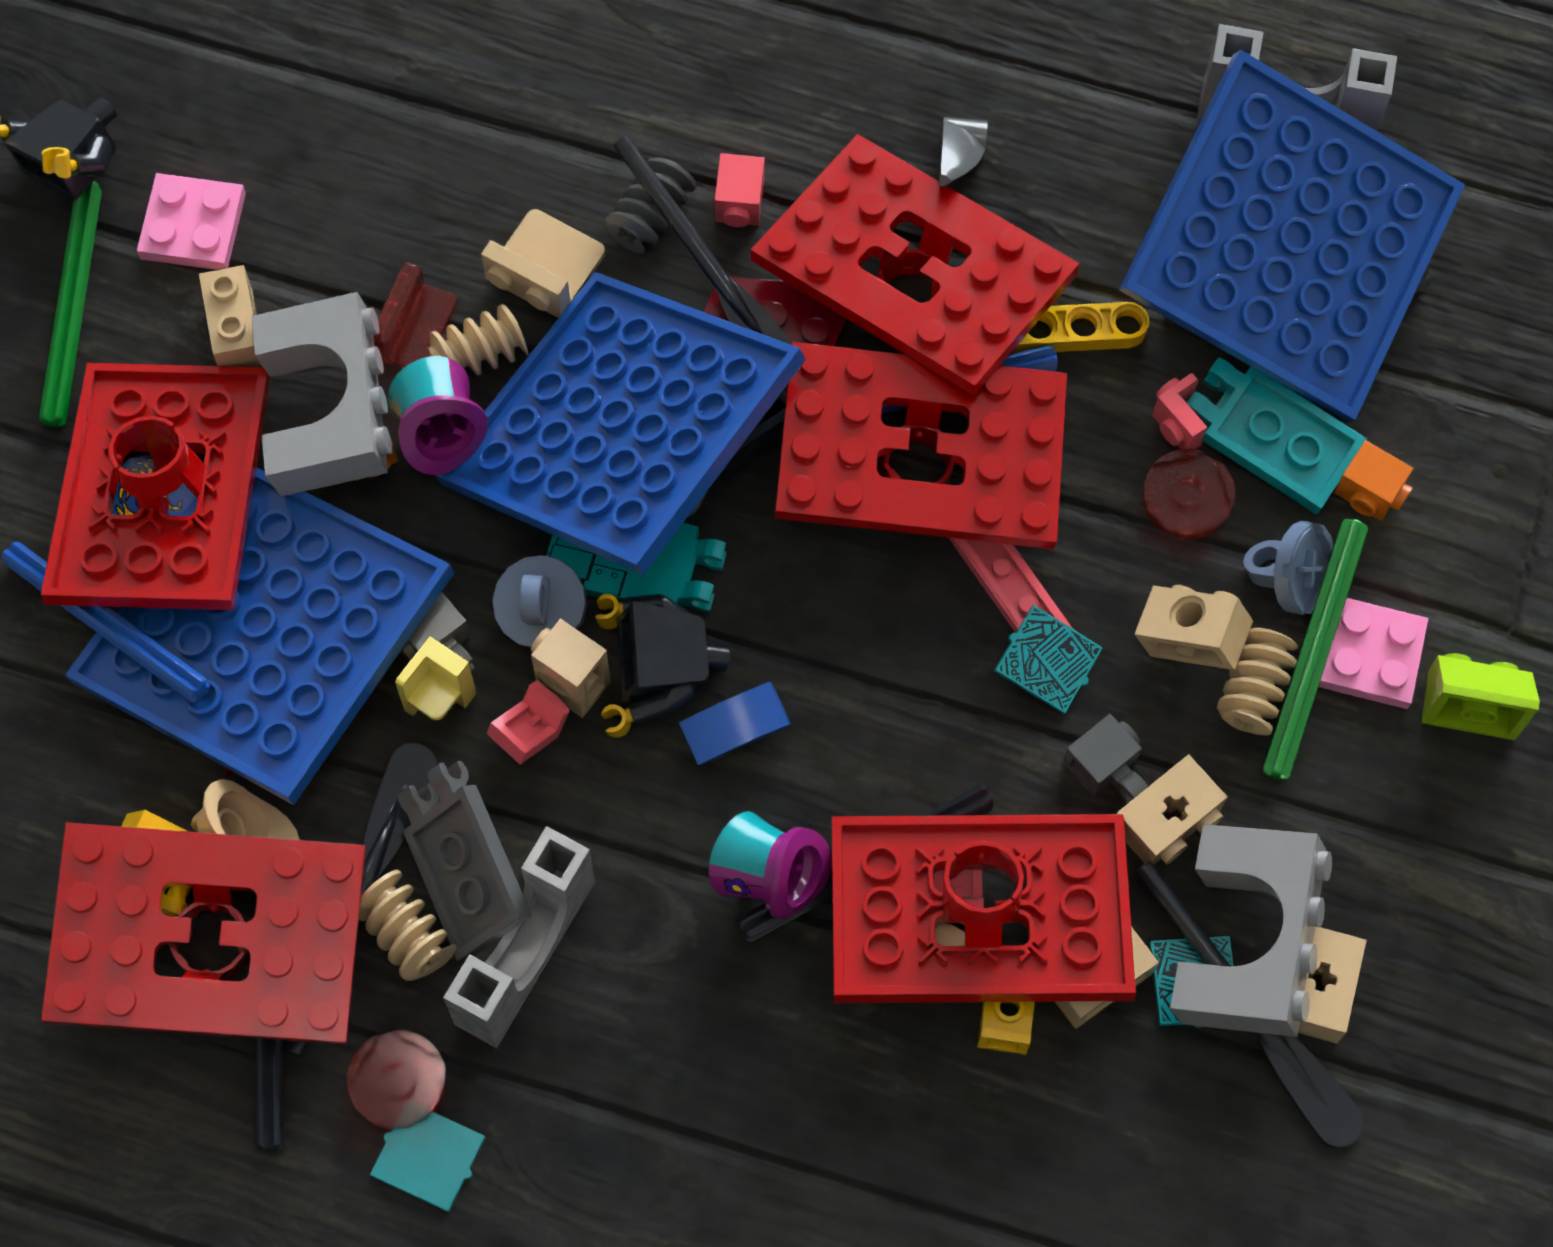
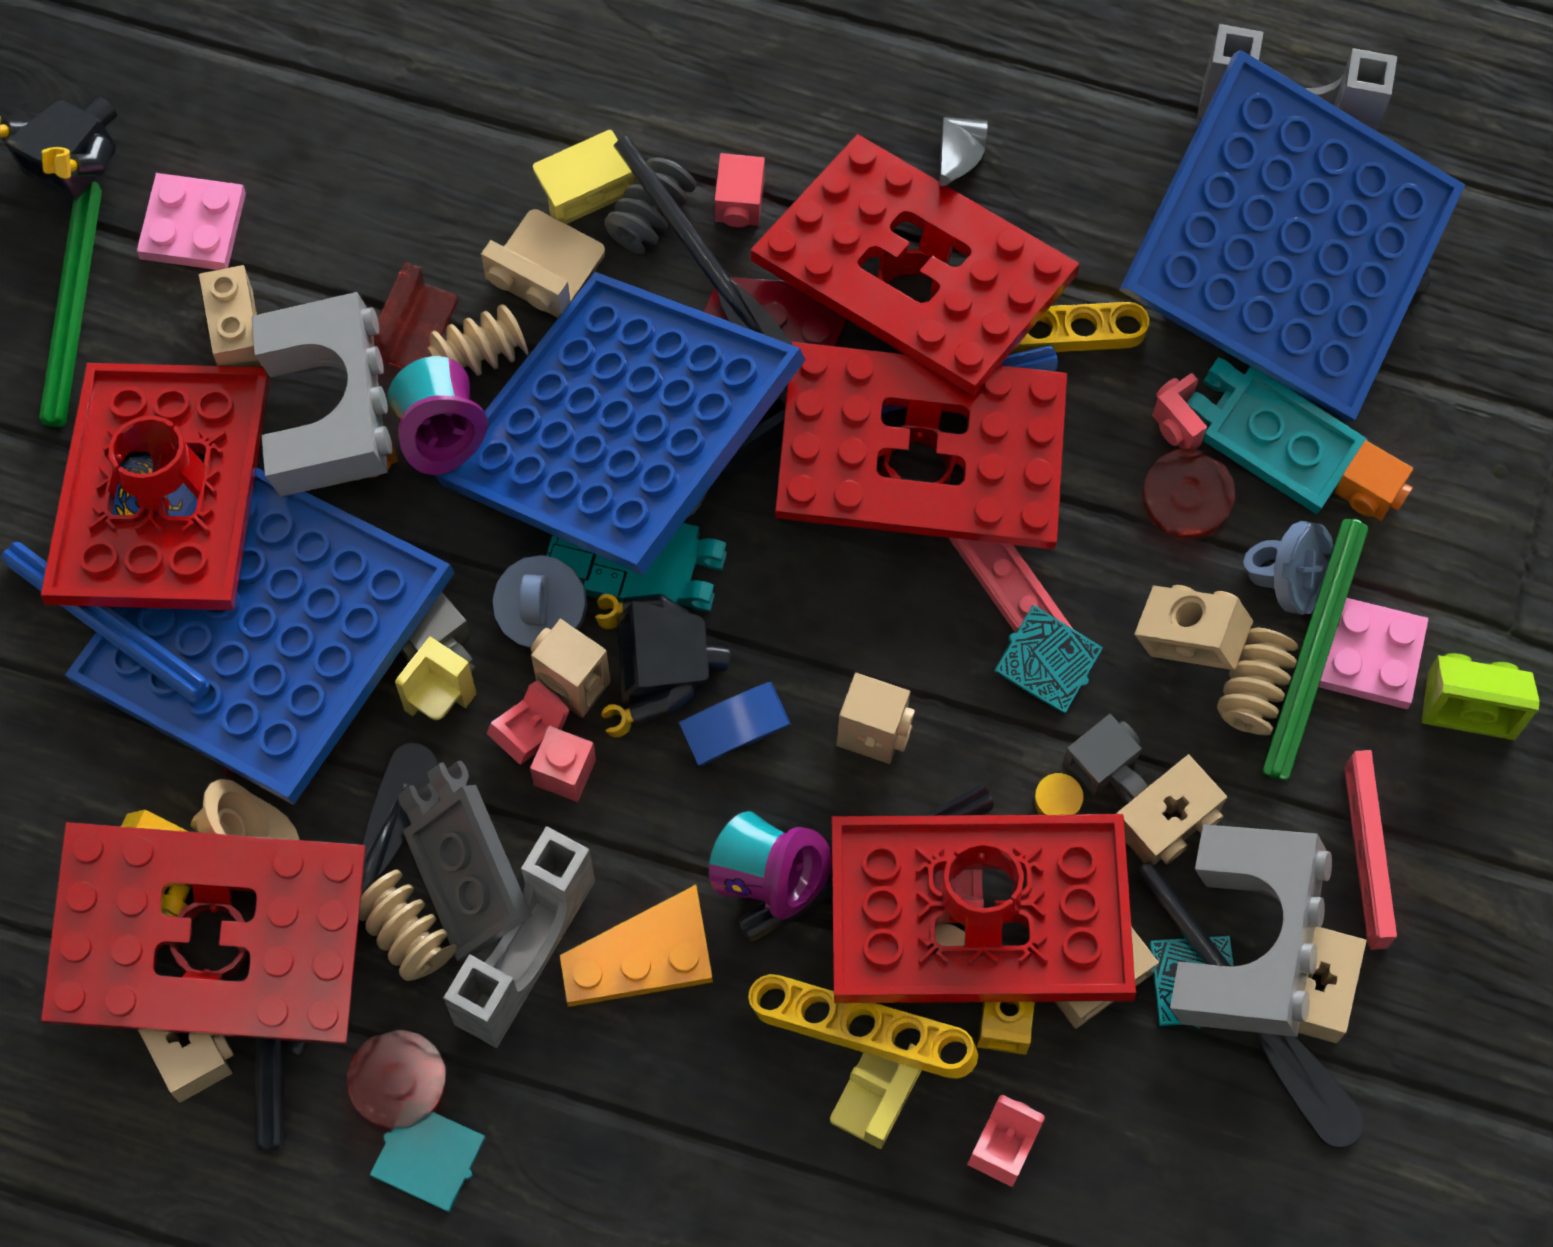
none -> tan brick [138,1030,233,1103]
none -> coral brick [530,726,596,802]
none -> light yellow panel [533,130,635,224]
none -> light orange wing [560,885,713,1007]
none -> yellow beam [748,974,978,1079]
none -> light yellow panel [830,1044,922,1149]
none -> tan brick [836,672,915,764]
none -> coral bracket [967,1095,1045,1187]
none -> yellow tile [1034,773,1083,815]
none -> coral tile [1344,750,1397,950]

